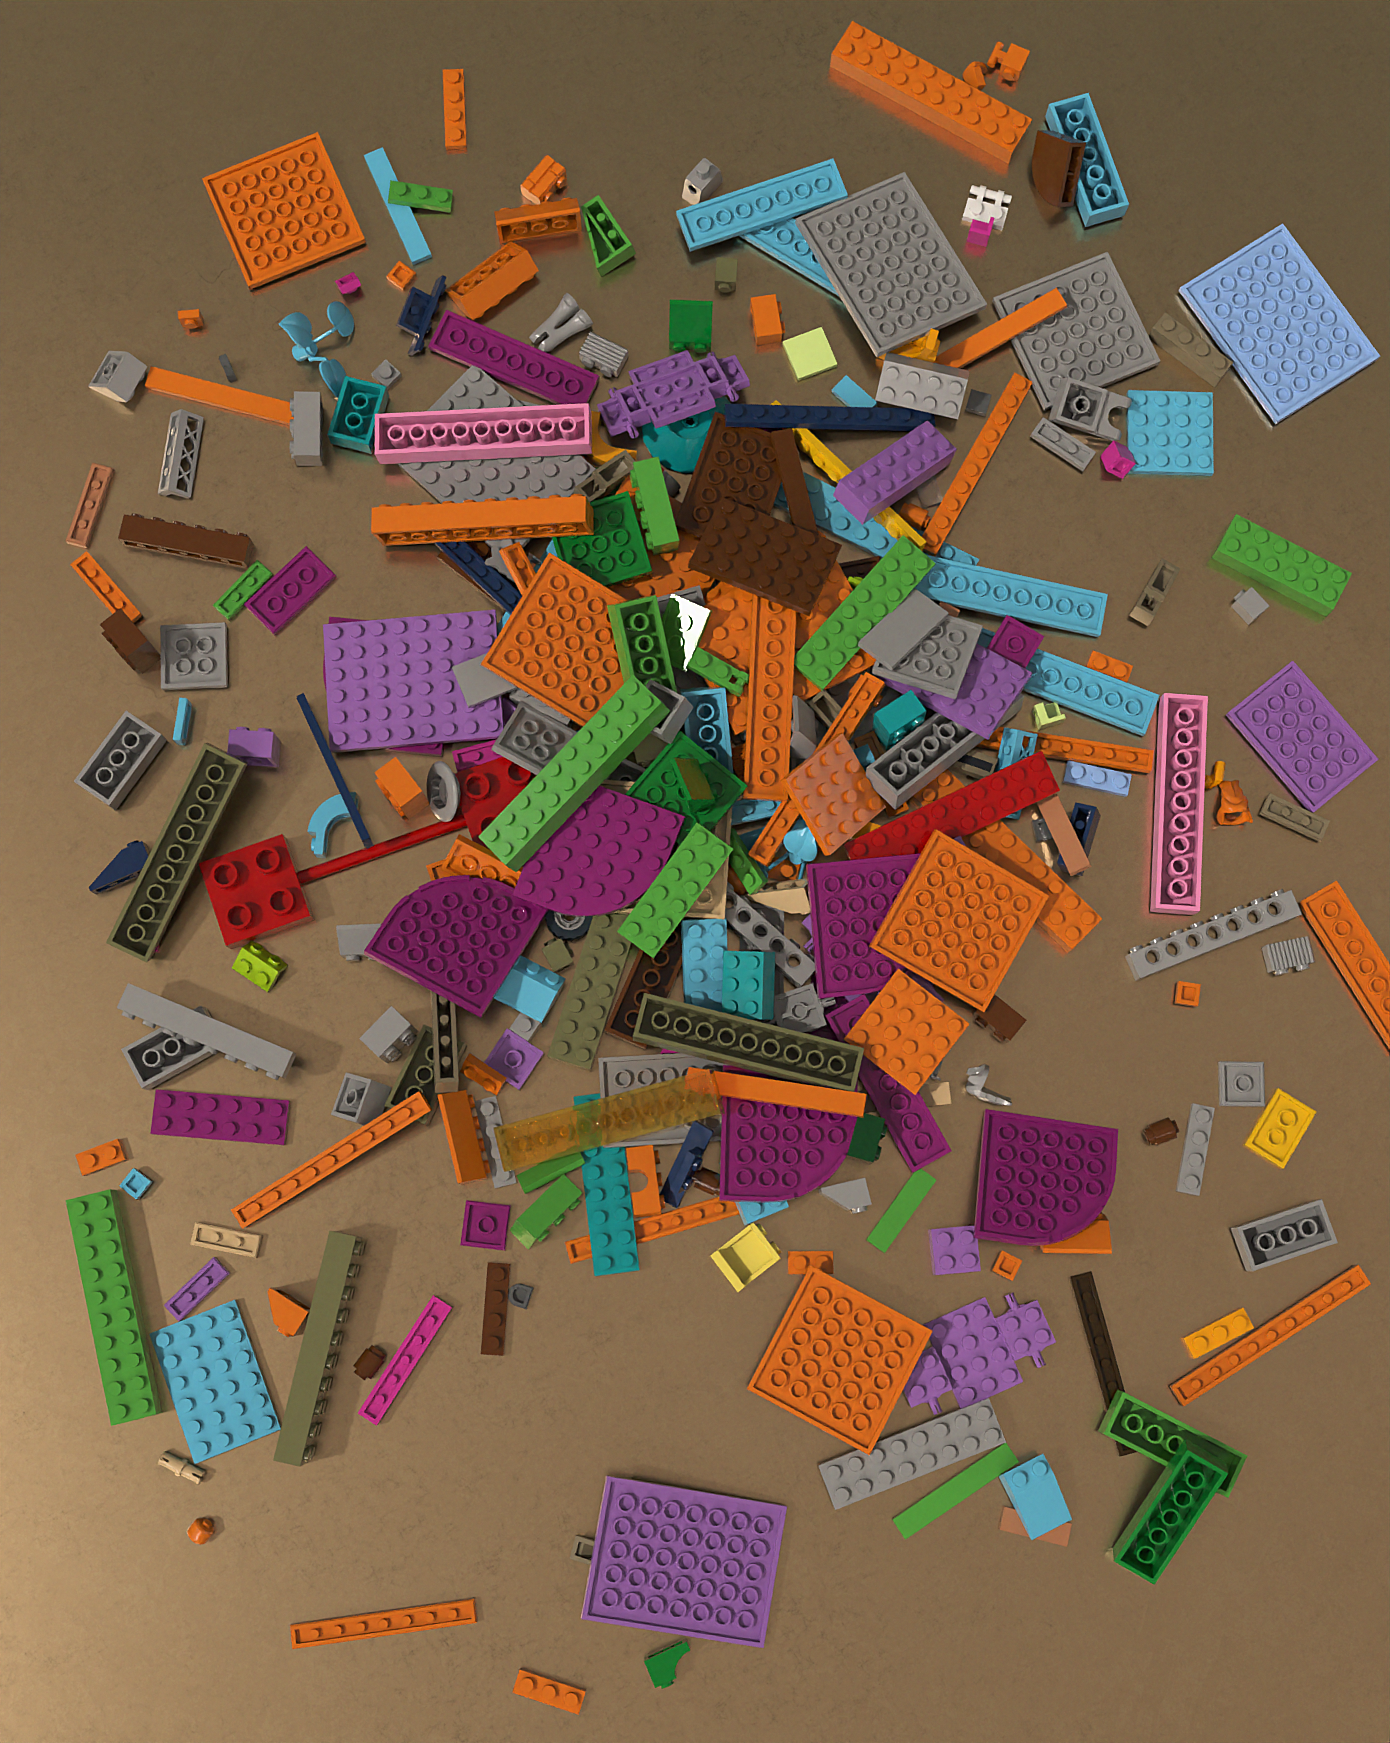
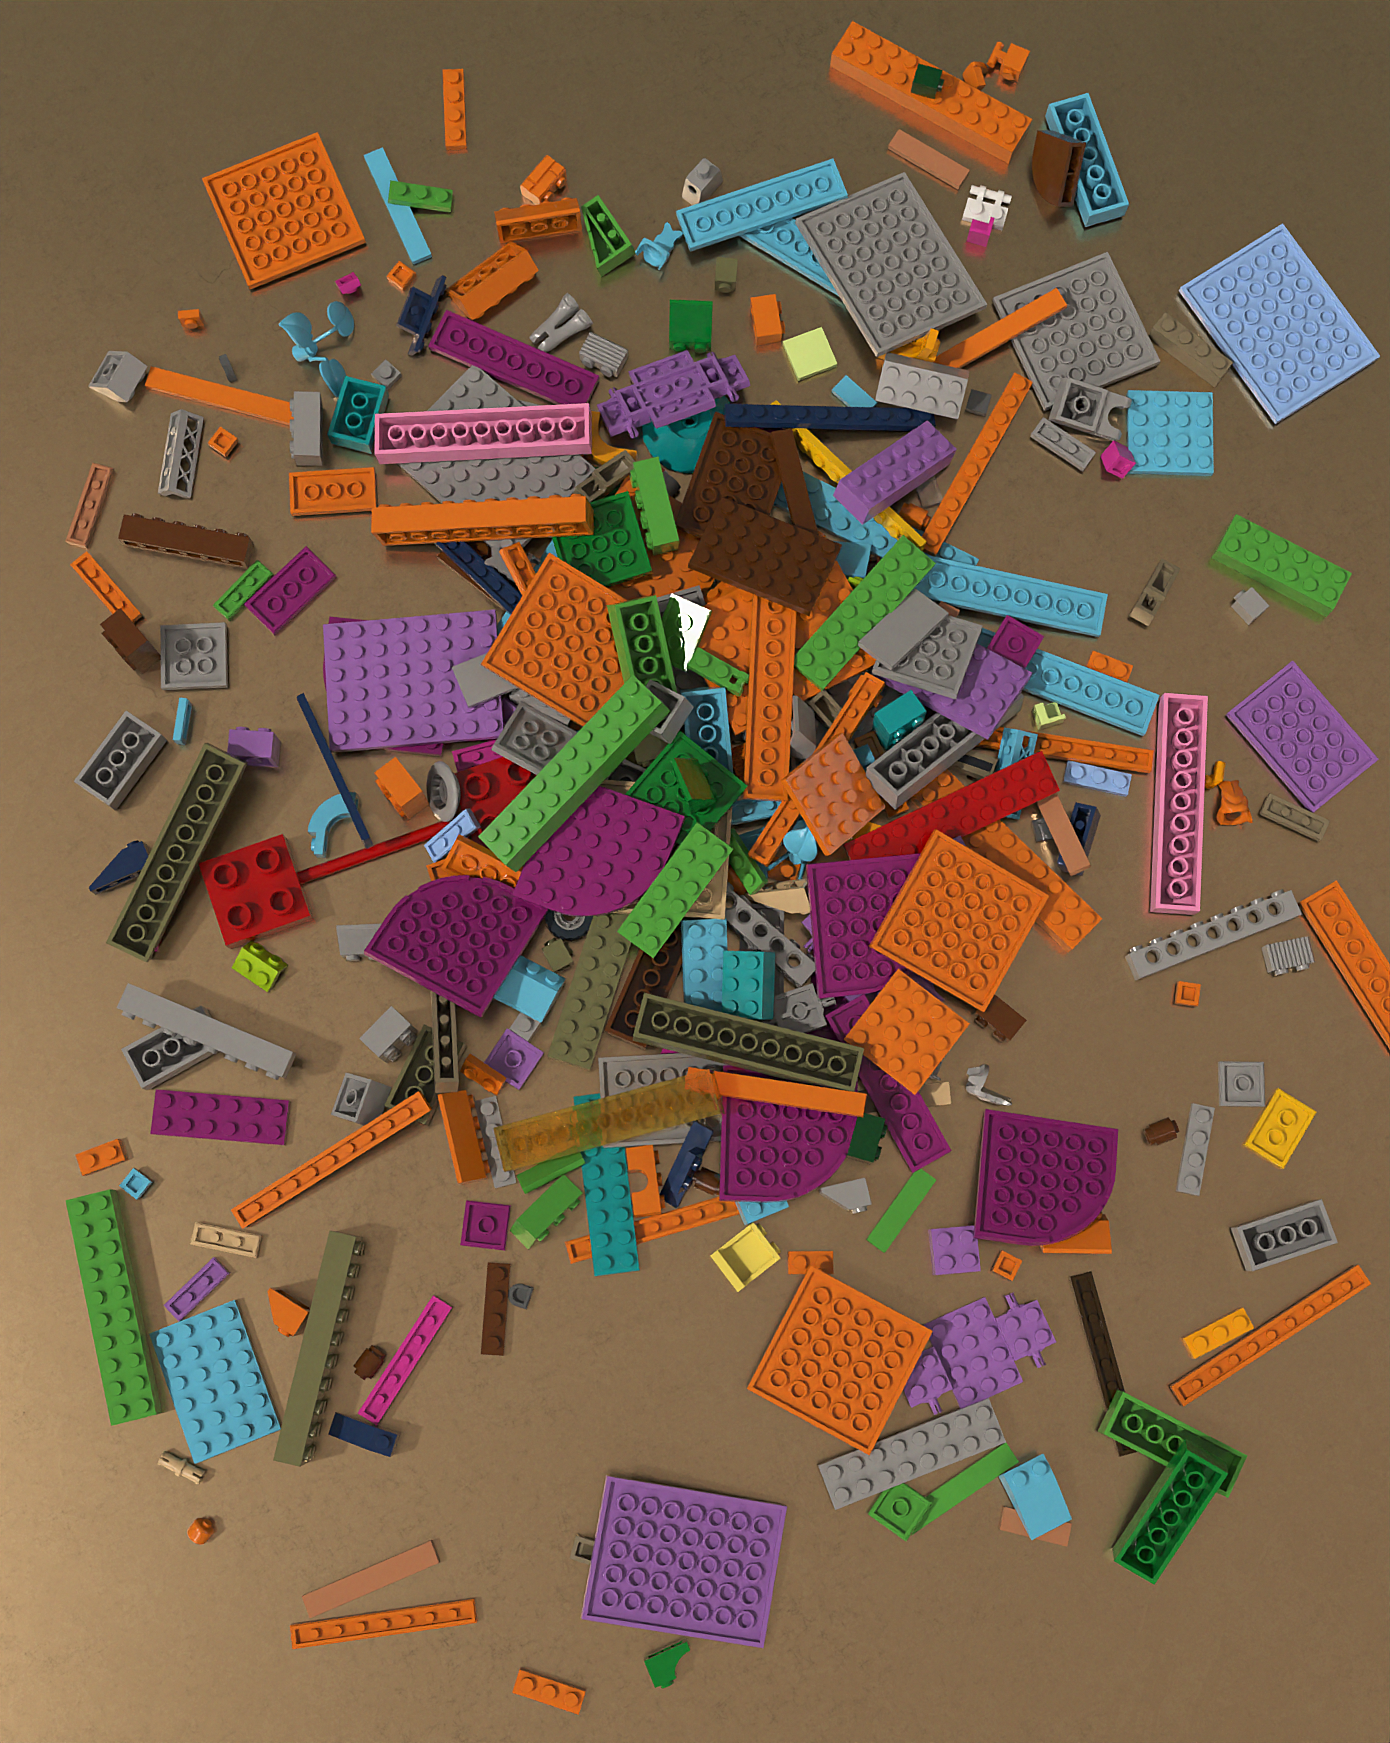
none -> orange plate [208,427,239,457]
none -> orange plate [289,467,377,516]
none -> nougat tile [302,1540,440,1618]
none -> dark blue slope [328,1412,401,1457]
none -> light blue tile [424,809,481,863]
none -> medium azure hair [635,222,683,270]
none -> medium azure tile [834,541,872,580]
none -> bright green tile [868,1483,932,1542]
none -> nougat tile [888,129,970,190]
none -> dark green brick [911,63,944,99]

